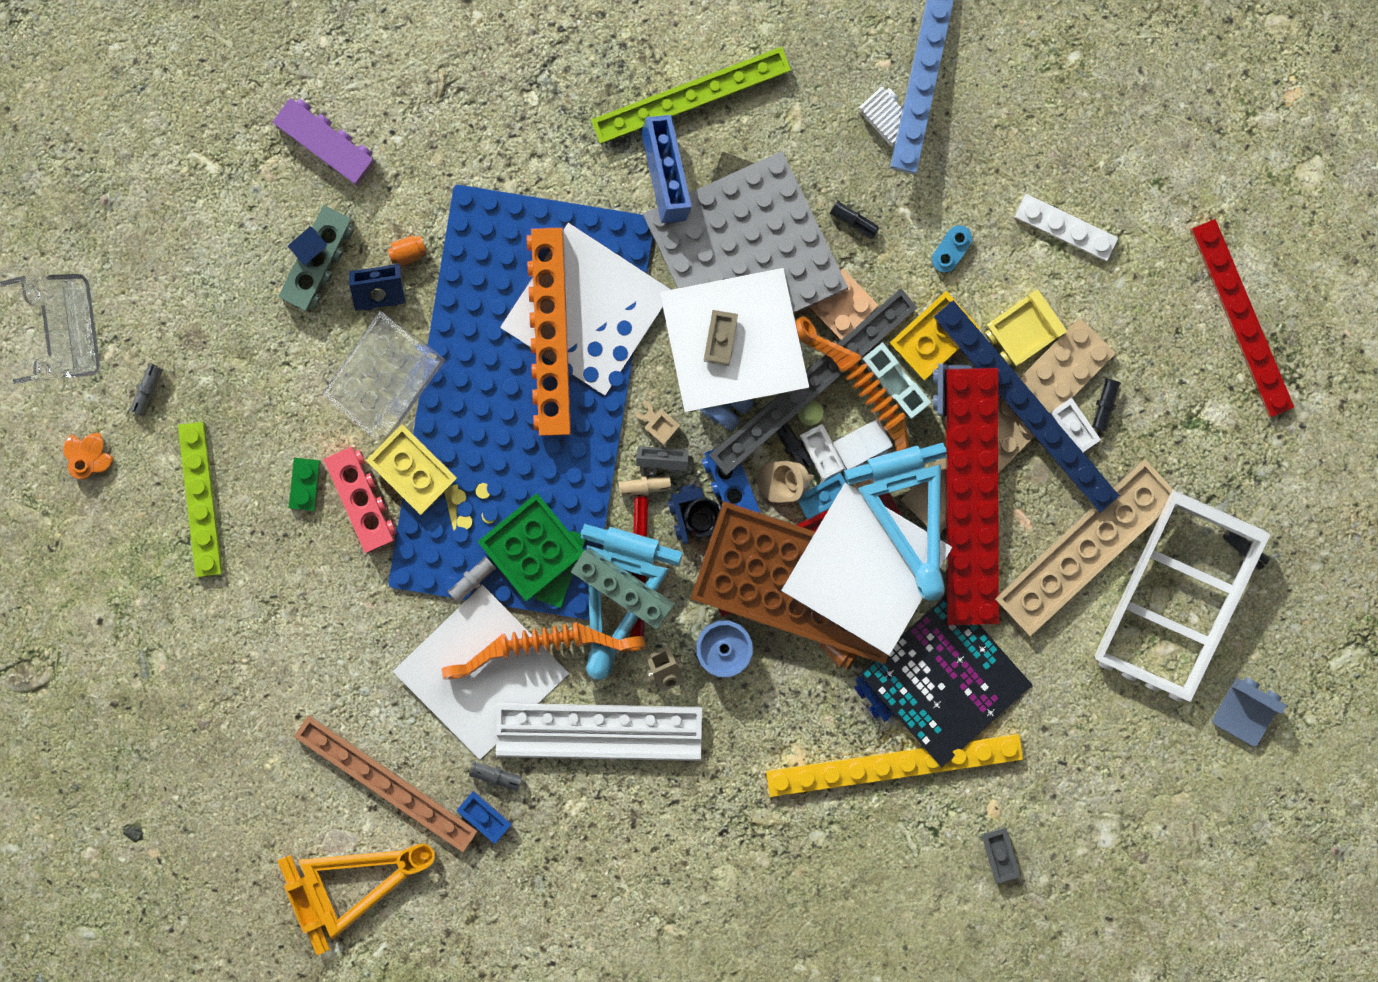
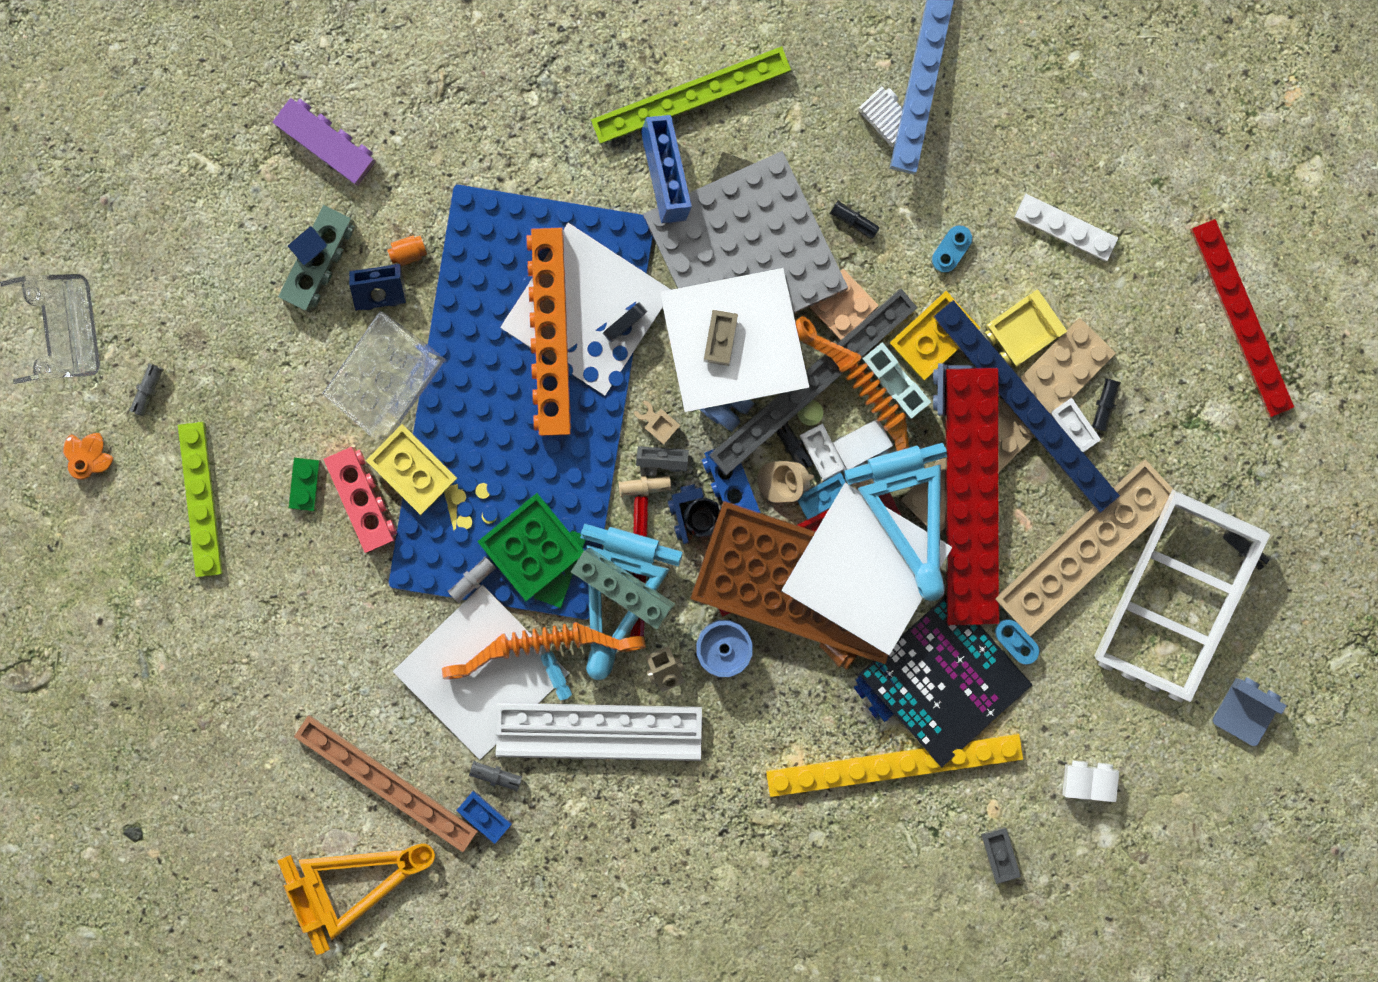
none -> medium azure axle [541,651,572,700]
none -> black beam [602,302,648,343]
none -> dark azure plate [995,620,1039,664]
none -> white brick [1062,760,1119,802]

